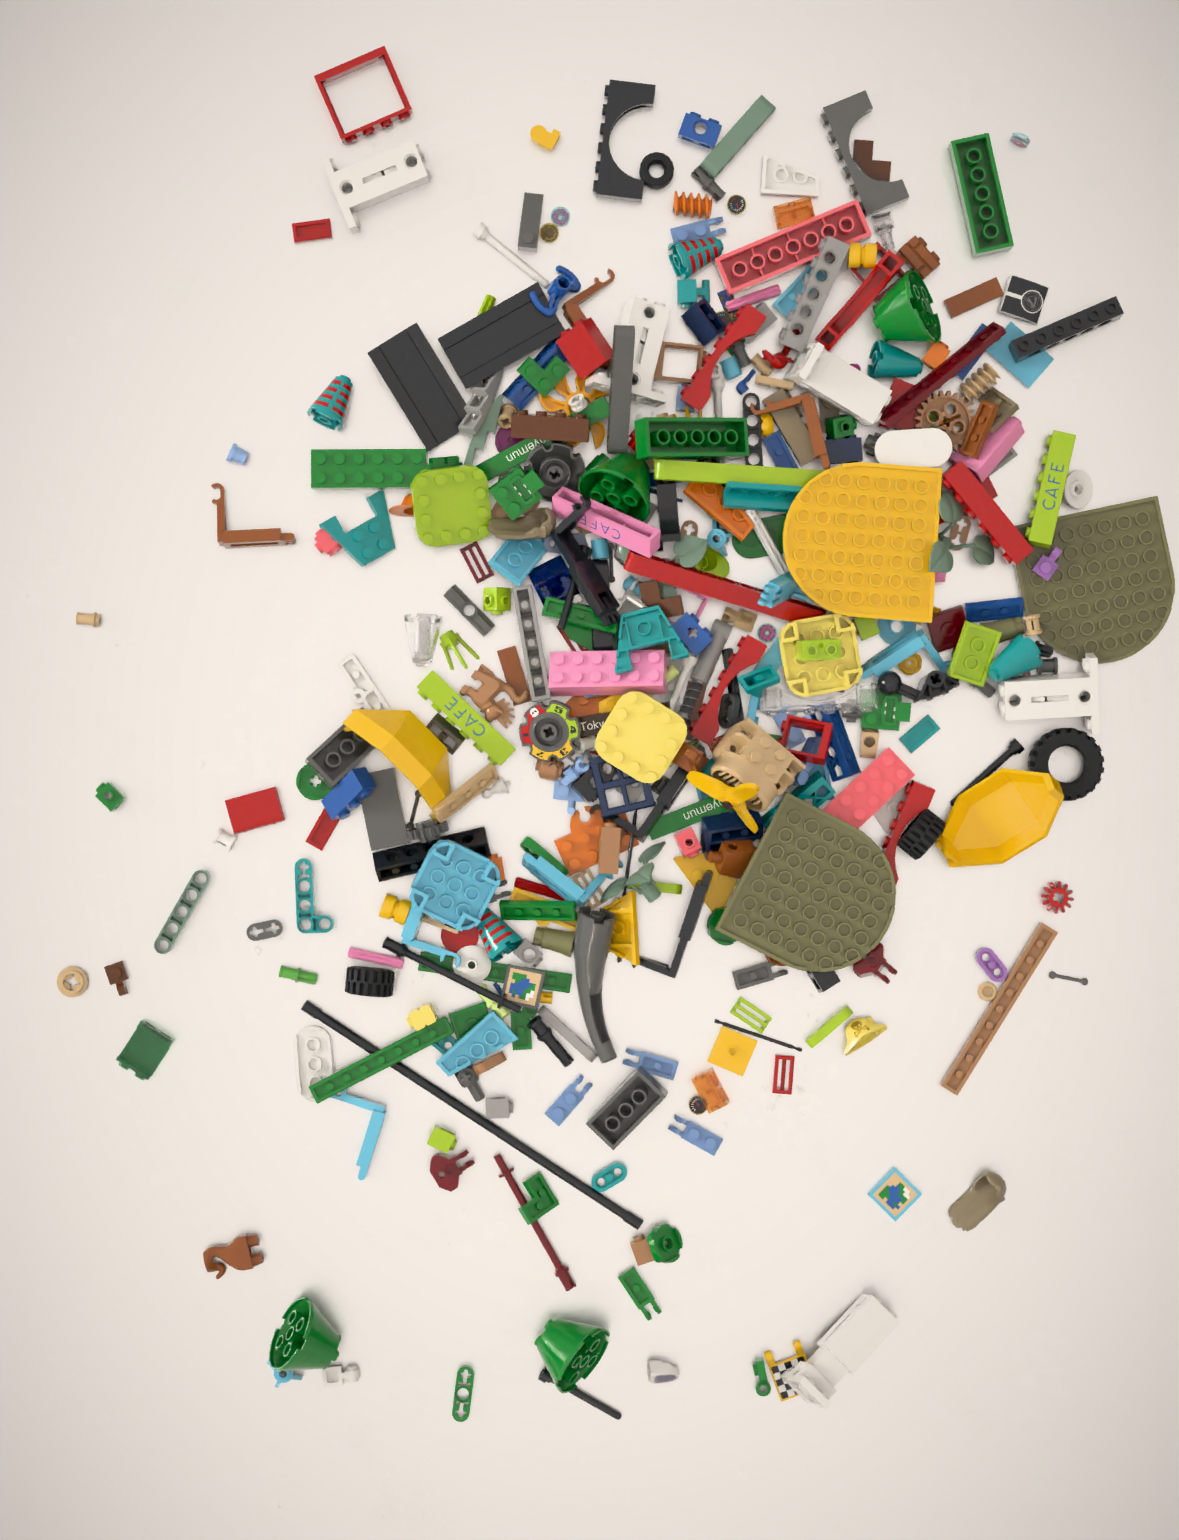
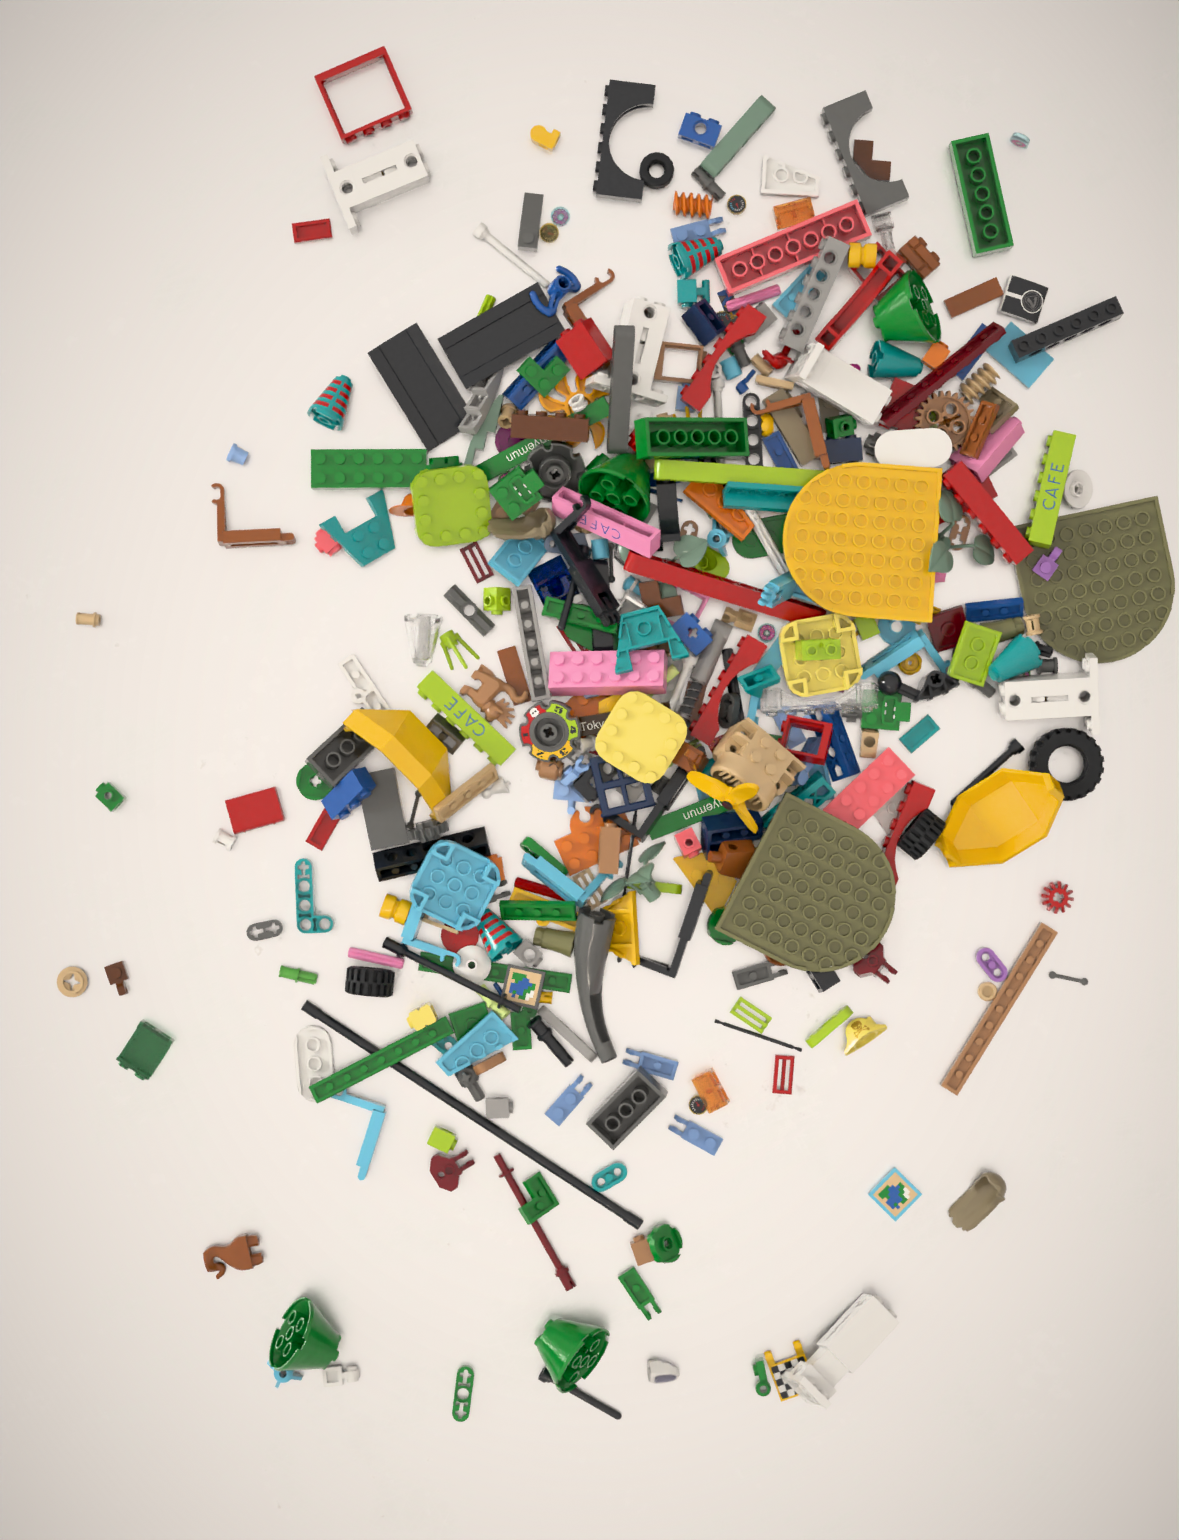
sand green beam [154,869,211,954] -> none
yellow plate [707,1026,758,1076] -> none

